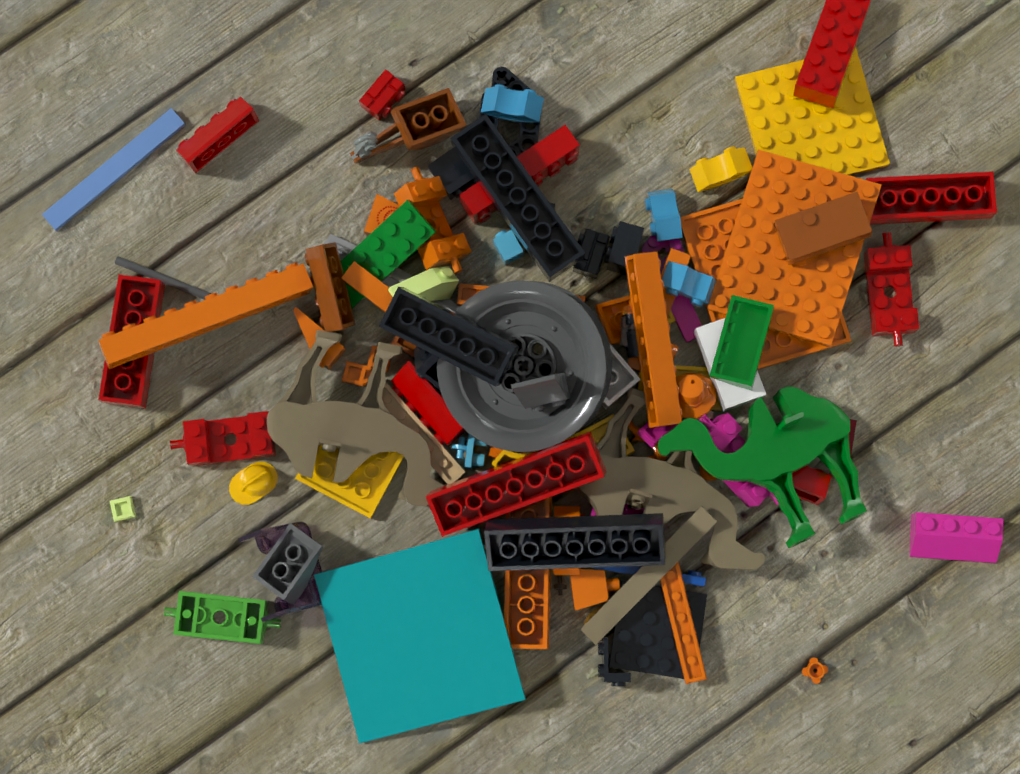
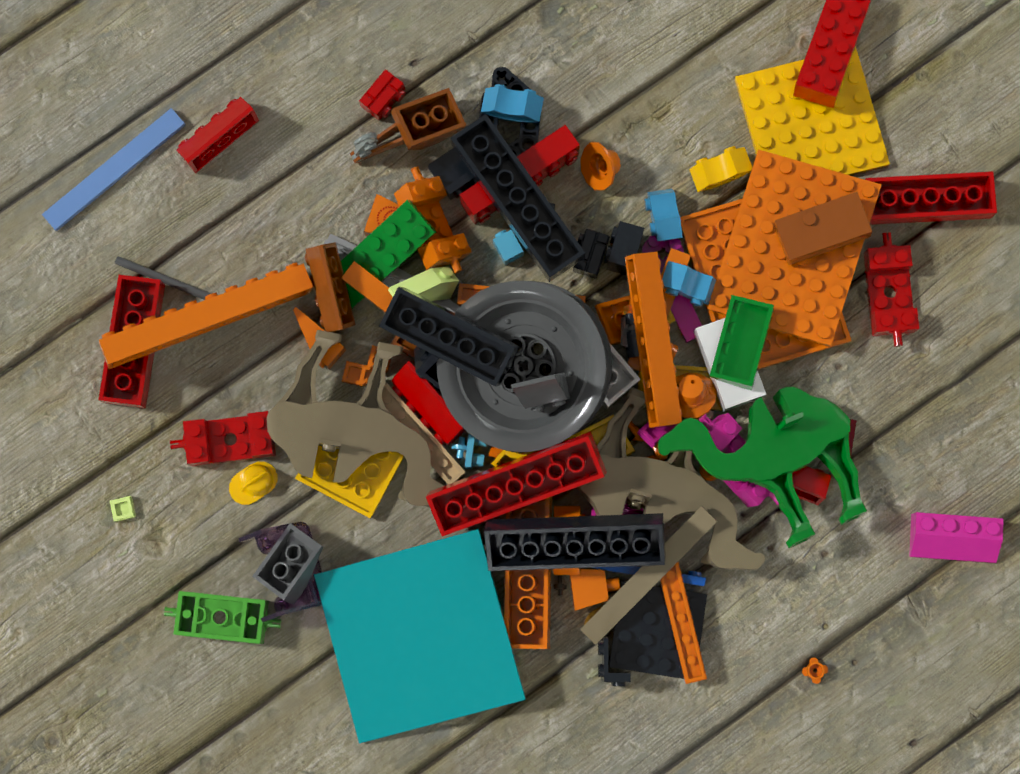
none -> orange hat [580,142,621,190]

